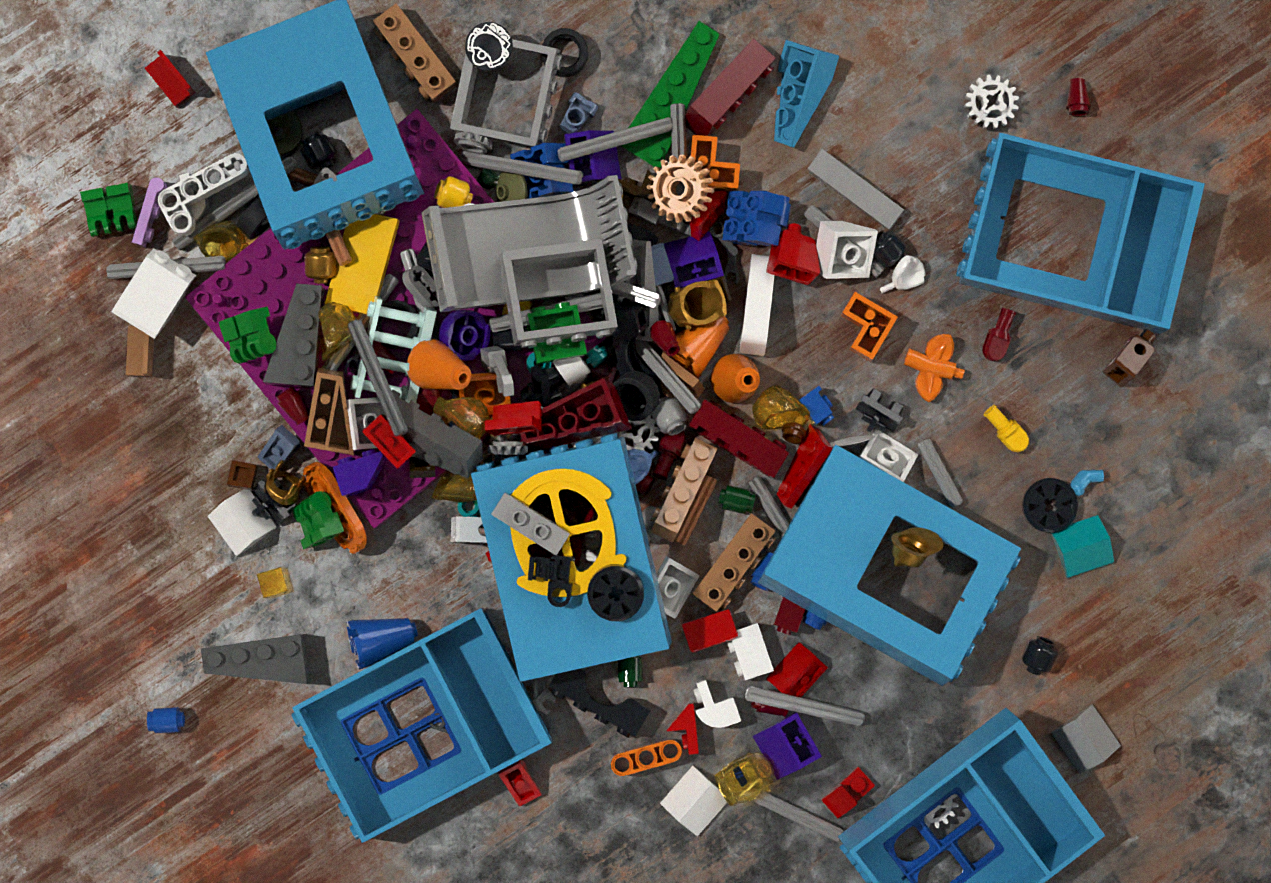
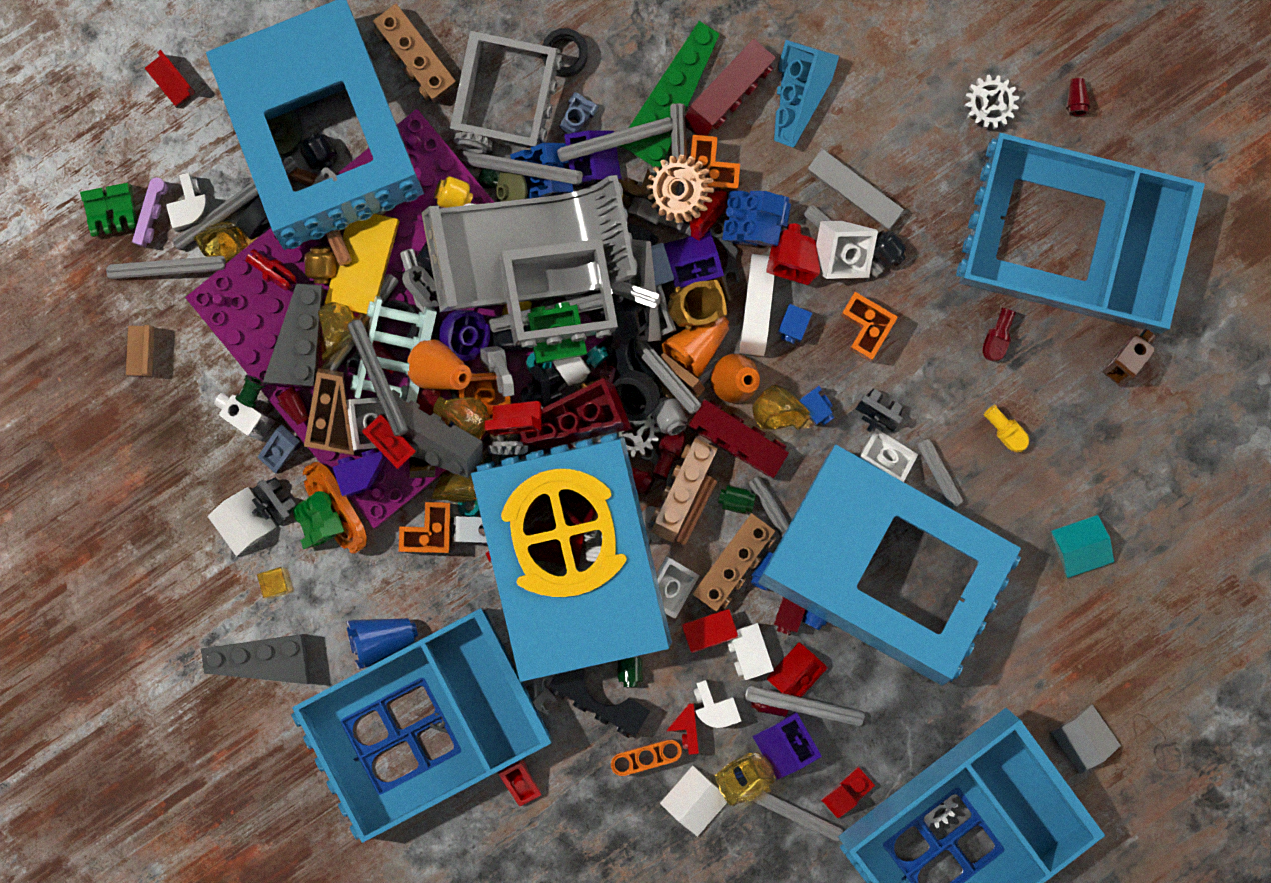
white slope [111,248,196,339] -> none
blue brick [147,707,185,734] -> none
white beam [158,153,250,236] -> none
green legs [218,306,276,364] -> none
reddish brown plate [227,460,258,491] -> none
pearl gold piece [266,460,306,505] -> none
black sticker [465,22,512,71] -> none
light grey plate [491,492,571,555] -> none
black piece [528,554,575,607] -> none
black wheel [587,564,644,621] -> none
medium blue piece [628,449,658,485] -> none
dark red cone [650,320,680,356] -> none
red wing [777,424,833,509] -> none
reddish brown plate [782,422,807,444] -> none
white sticker [829,435,875,446] -> none
white piece [880,255,925,293] -> none
pearl gold piece [891,527,944,567] -> none
orange plant [904,334,965,402] -> none
black head [1021,636,1058,675] -> none
black wheel [1022,478,1078,533] -> none
dark azure arm [1070,470,1104,496] -> none
none -> white torso [214,392,275,441]
none -> dark green bush [235,375,266,408]
none -> red arm [245,249,296,291]
none -> orange brick [398,502,452,553]
none -> blue brick [777,304,812,344]

